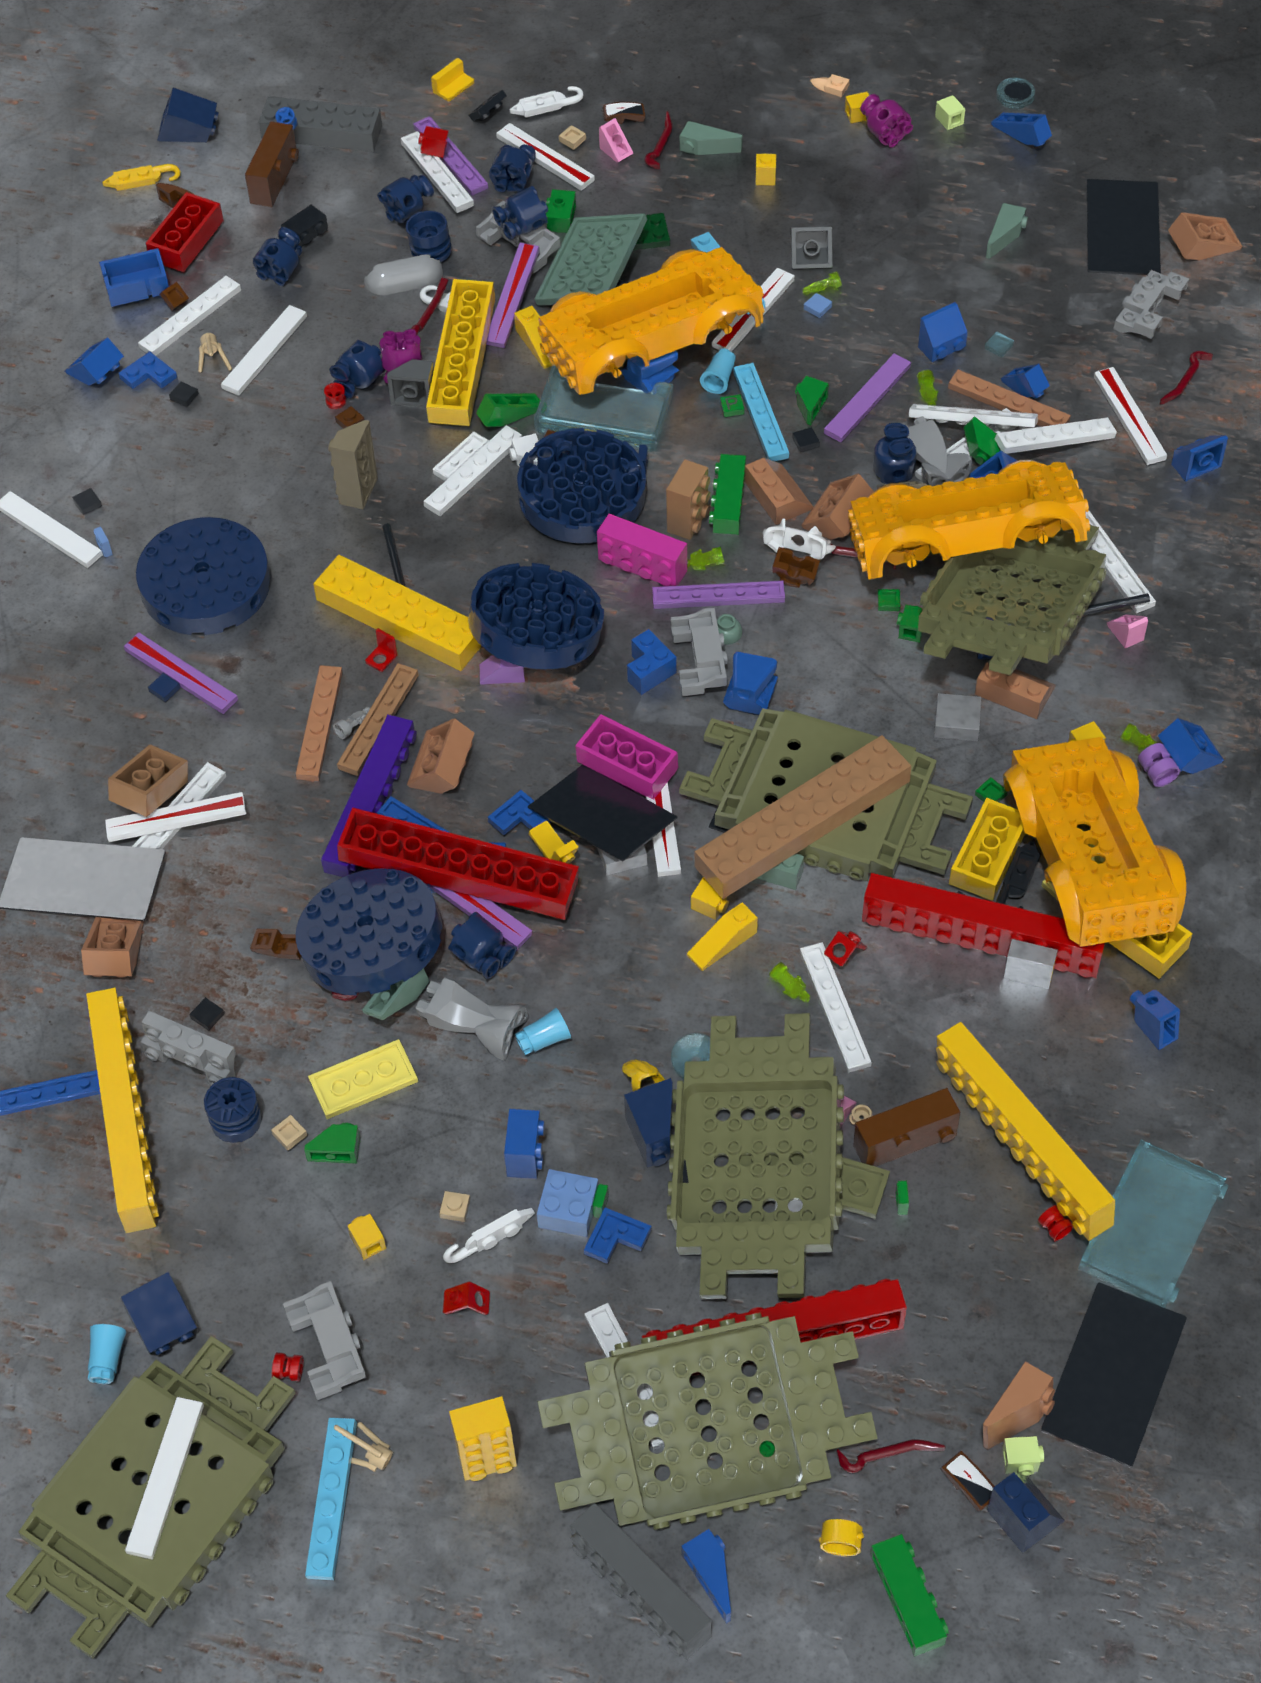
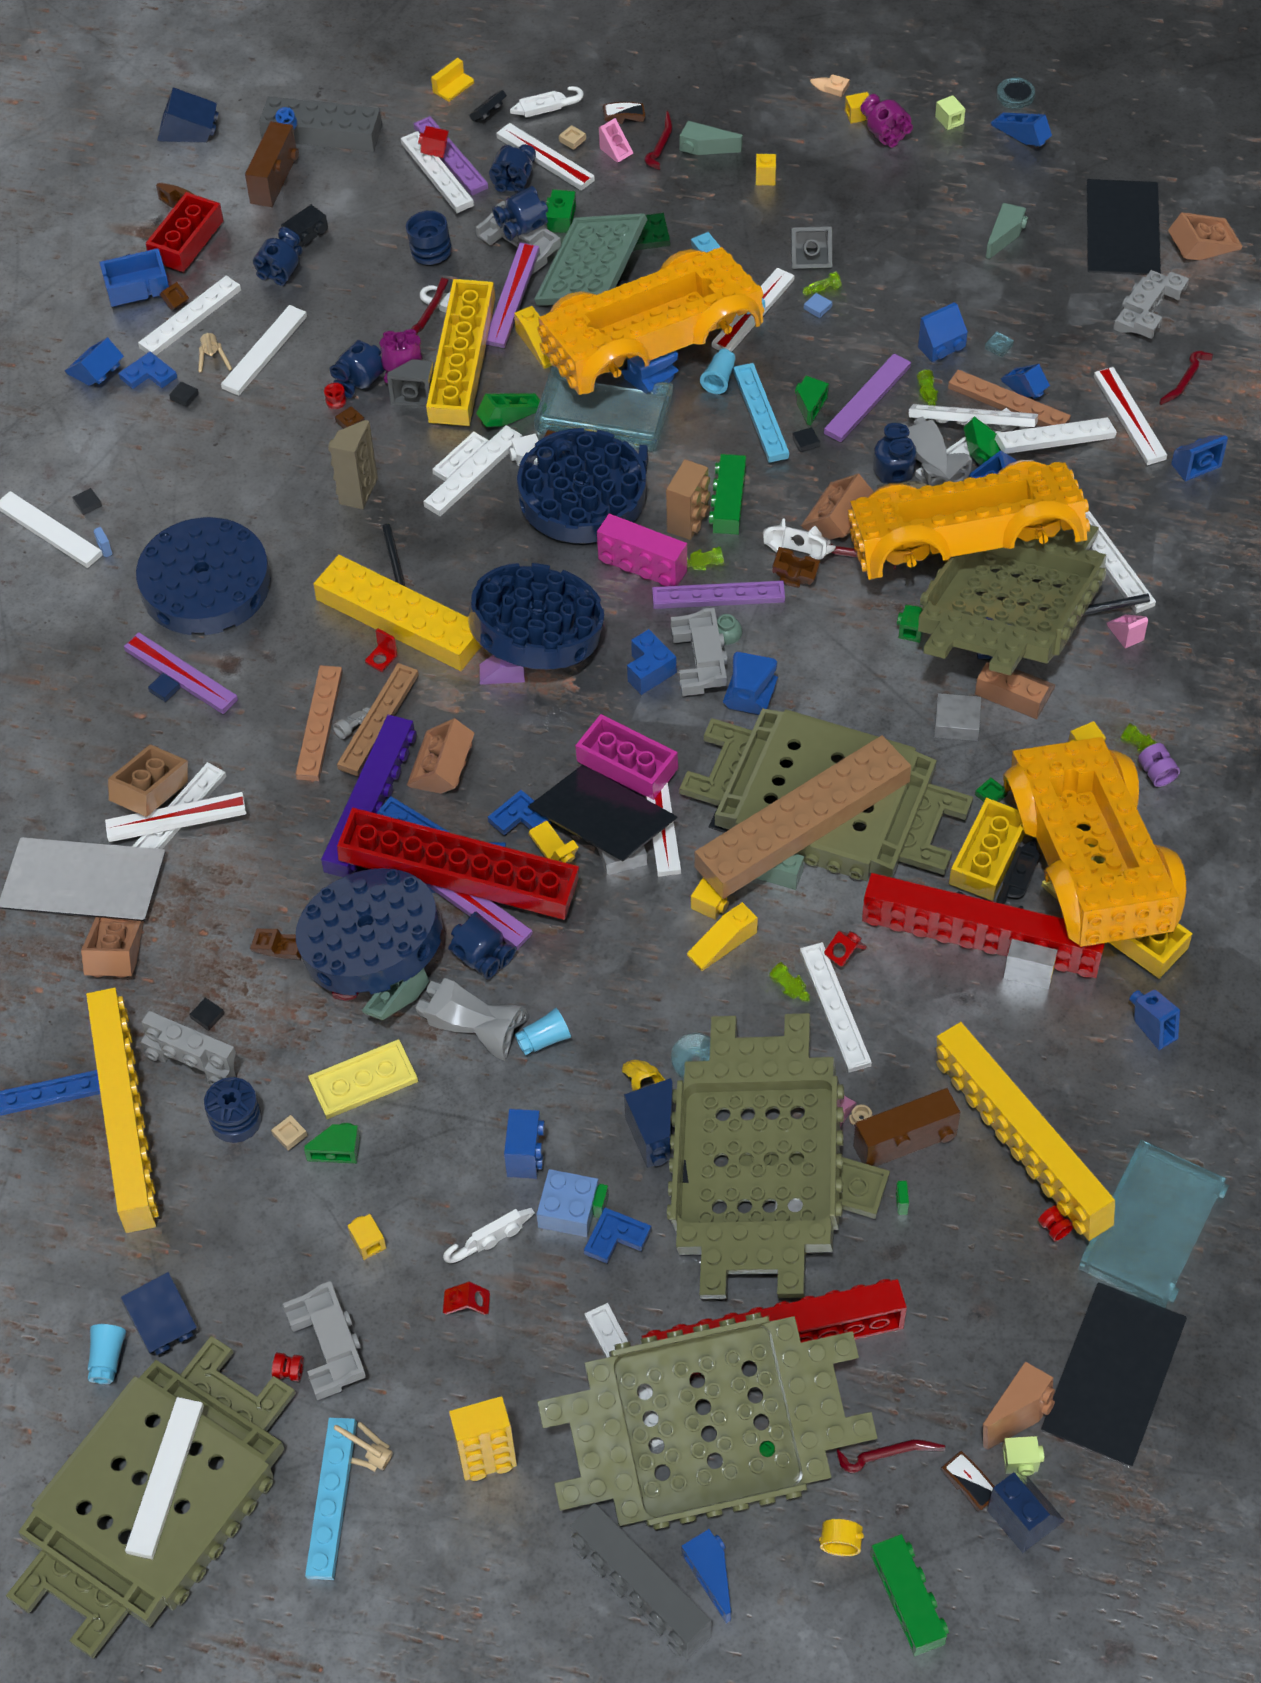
yellow plate [102,164,181,191] -> none
light grey brick [364,255,443,295] -> none
dark blue piece [377,175,434,223] -> none
tan plate [439,1191,470,1222] -> none
green tile [720,394,745,417] -> none
nougat slope [745,458,813,525] -> none
green tile [878,589,900,611] -> none
blue slope [1158,718,1224,774] -> none

